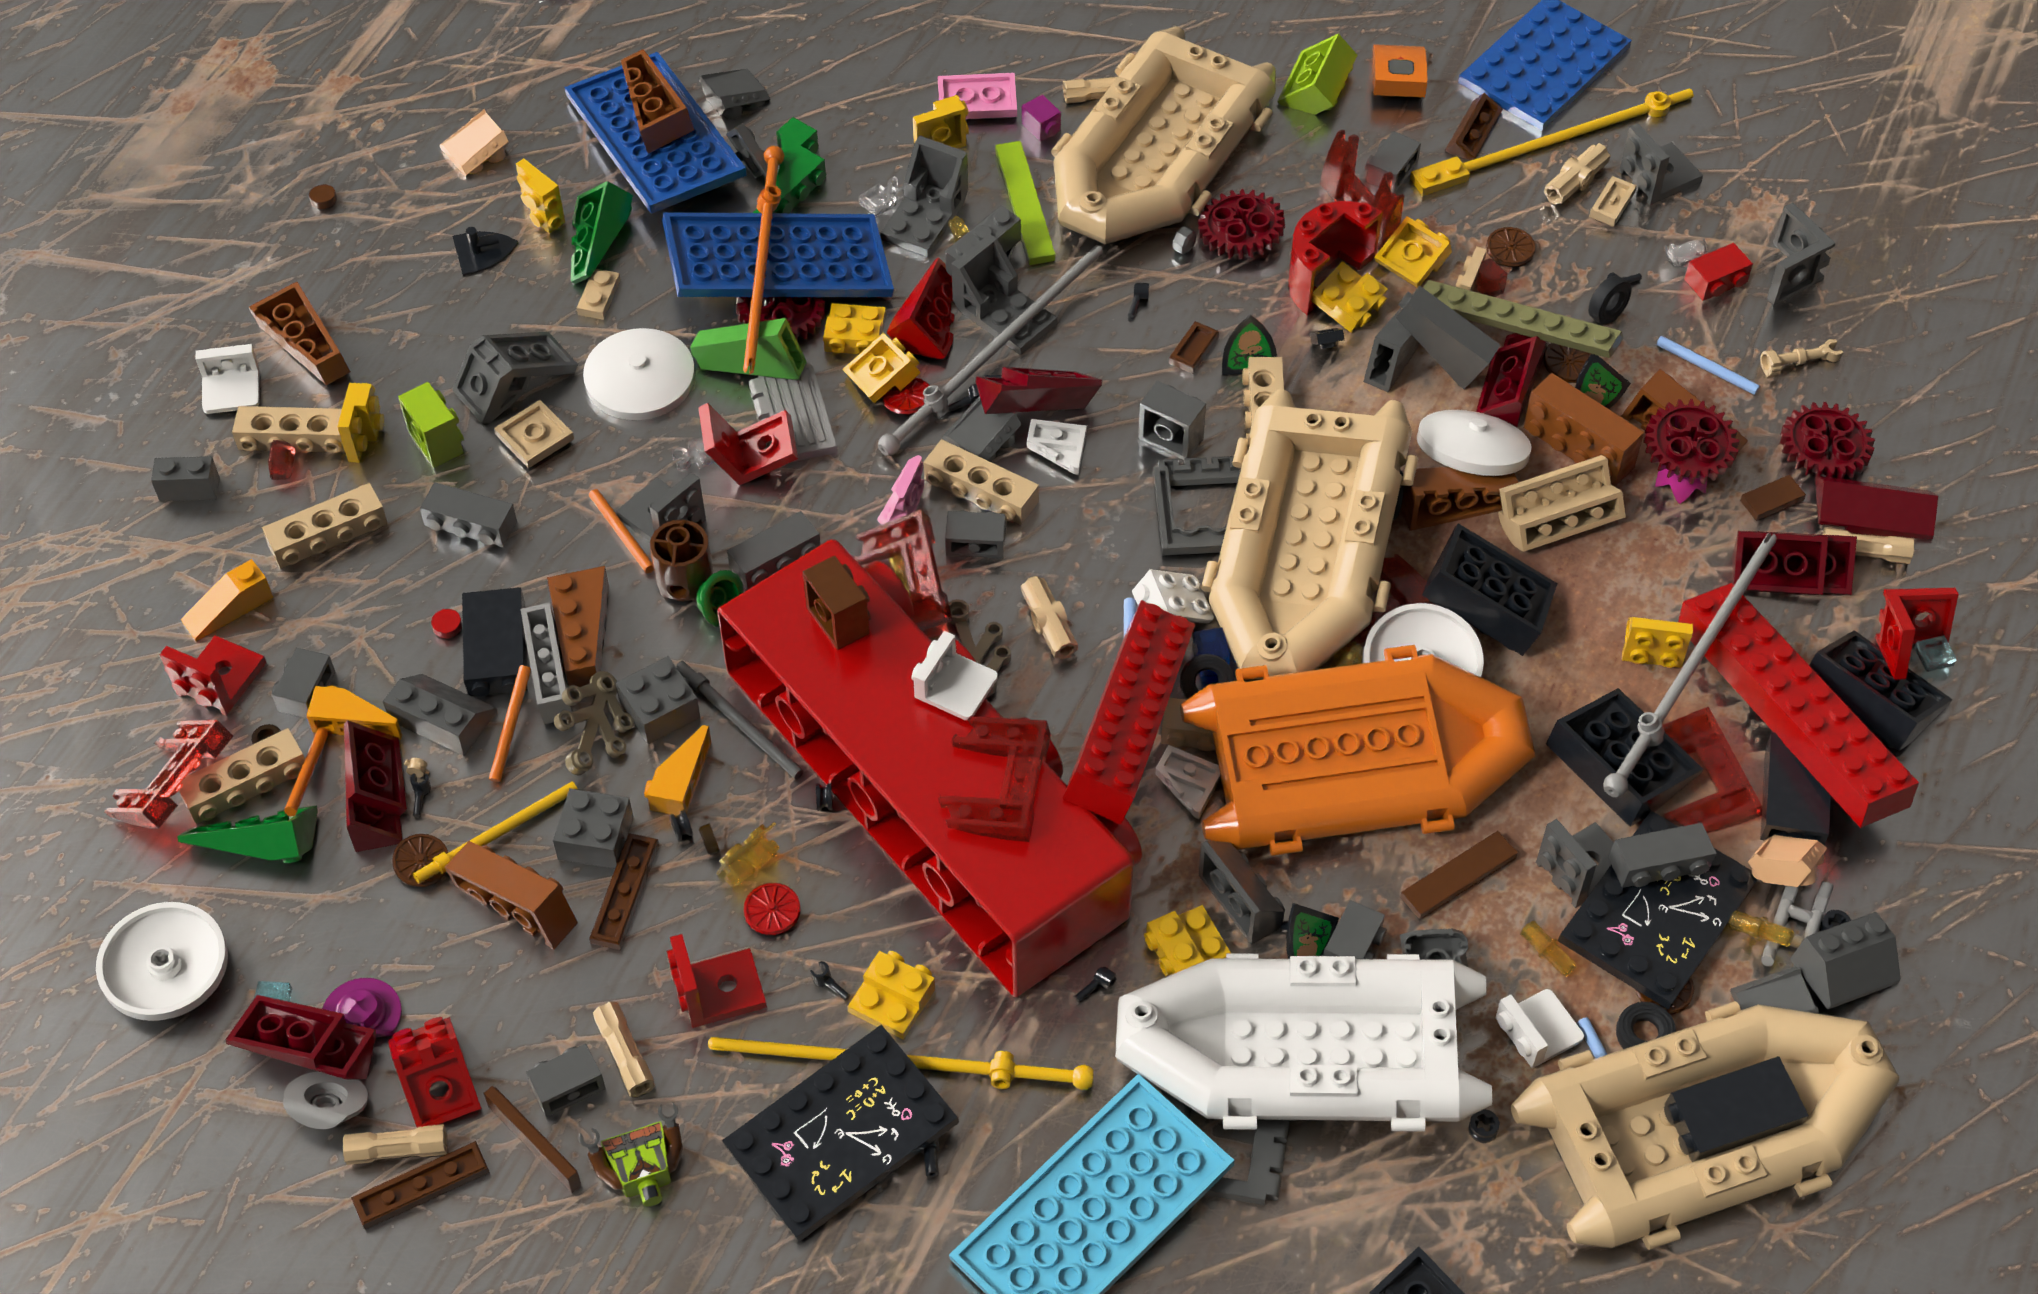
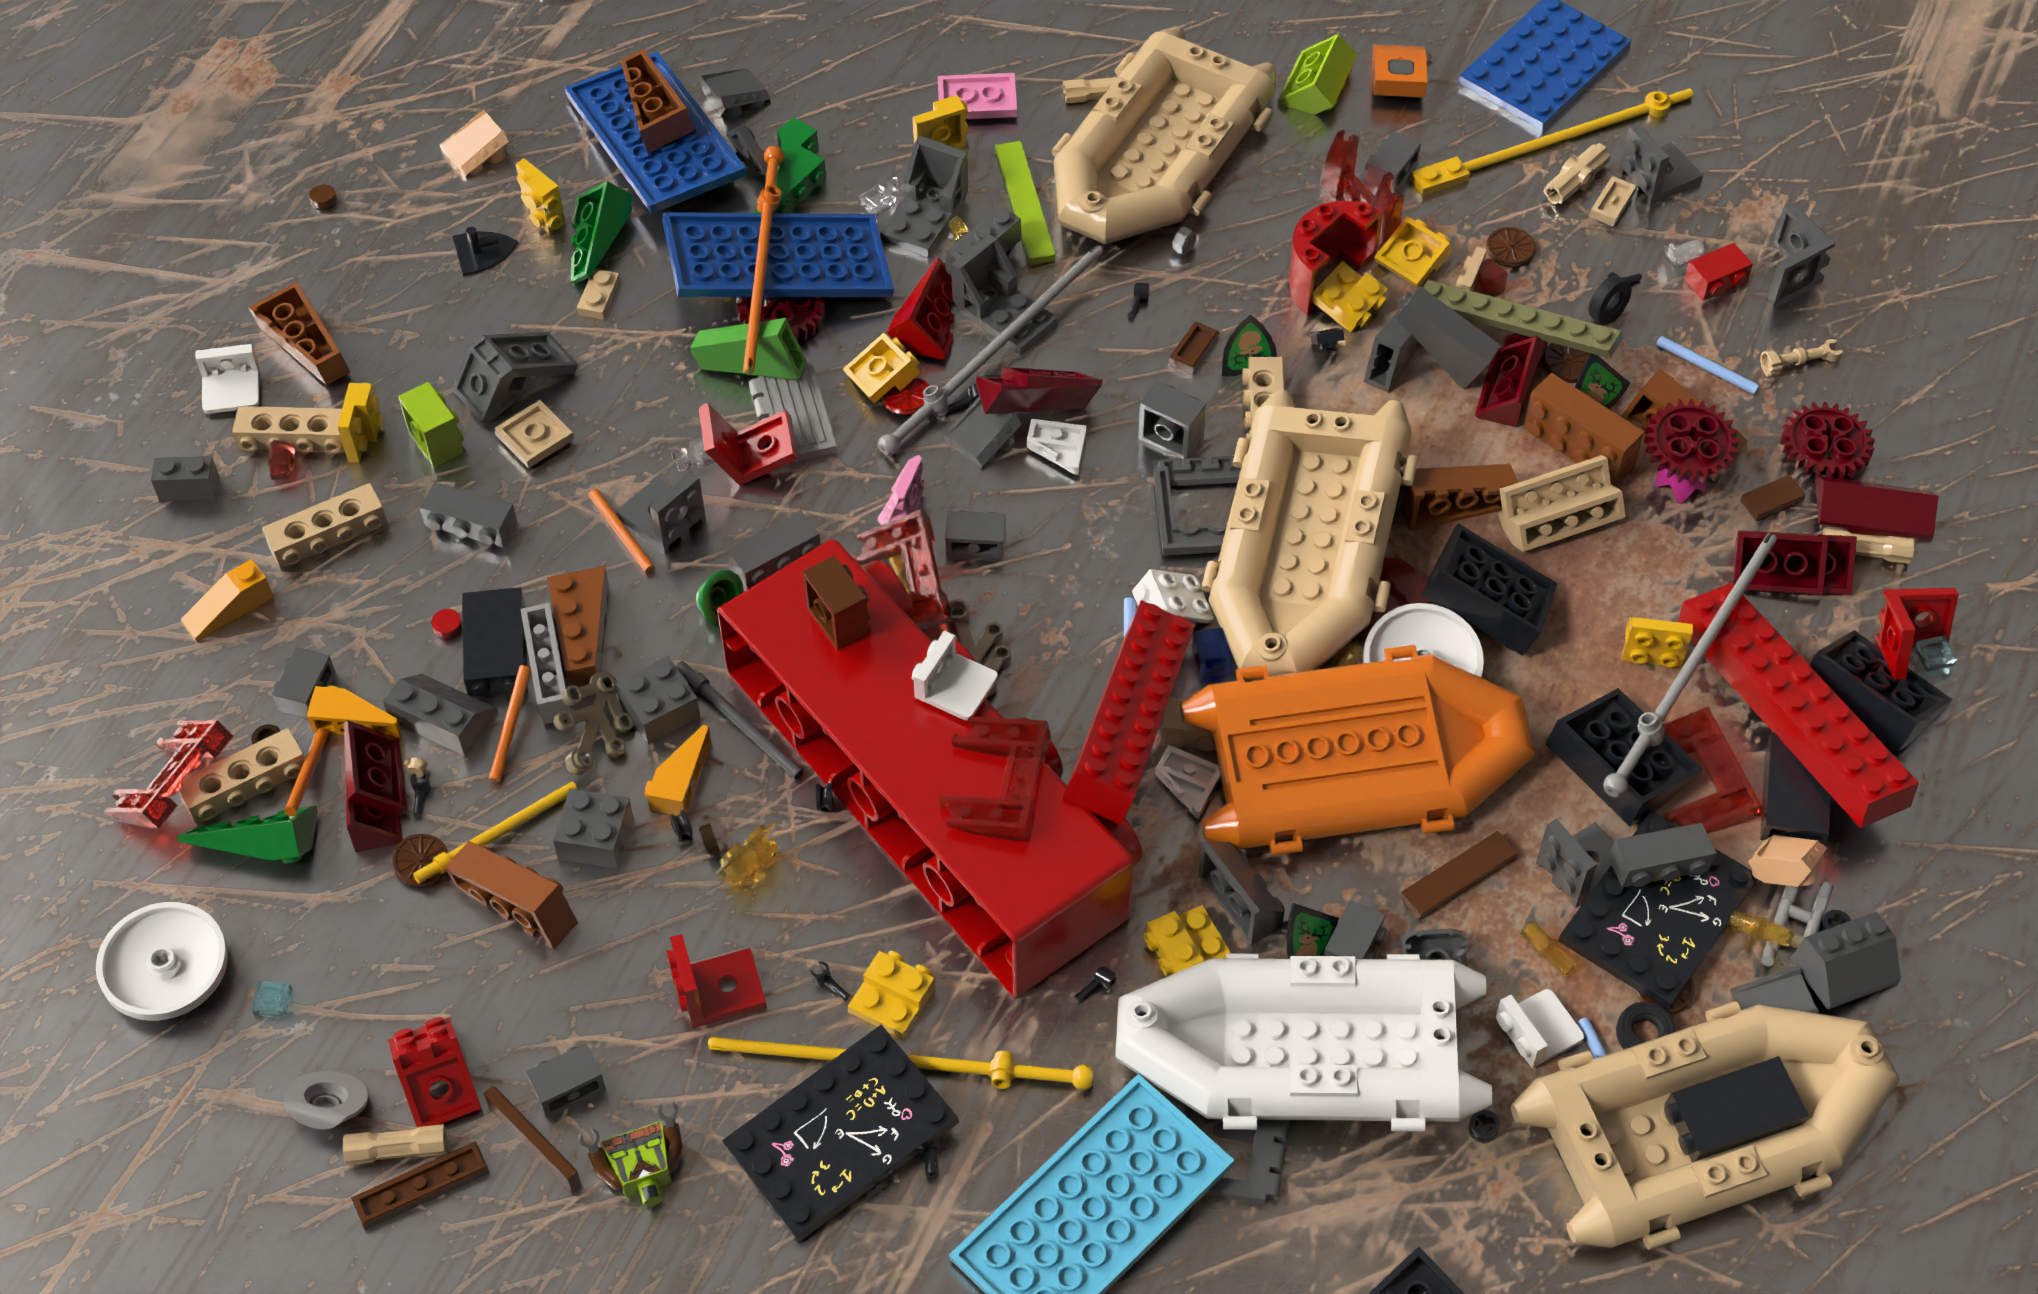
red bracket [159,635,267,716] -> none
dark red slope [225,995,376,1080] -> none
magenta hat [322,978,402,1038] -> none
white dish [583,328,695,420] -> none
reddish brown tile [589,833,659,950] -> none
tan axle [593,1002,656,1097] -> none
reddish brown cylinder [650,520,713,601] -> none
red wheel [744,883,800,935] -> none
yellow plate [823,303,886,354] -> none
tan brick [923,439,1039,525] -> none
tan piece [1021,576,1078,660] -> none
magenta brick [1022,94,1061,142] -> none
black tyre [1180,654,1234,699] -> none
dark red gear [1198,189,1285,259] -> none
white dish [1417,410,1531,476] -> none
reddish brown slope [1445,93,1503,161] -> none

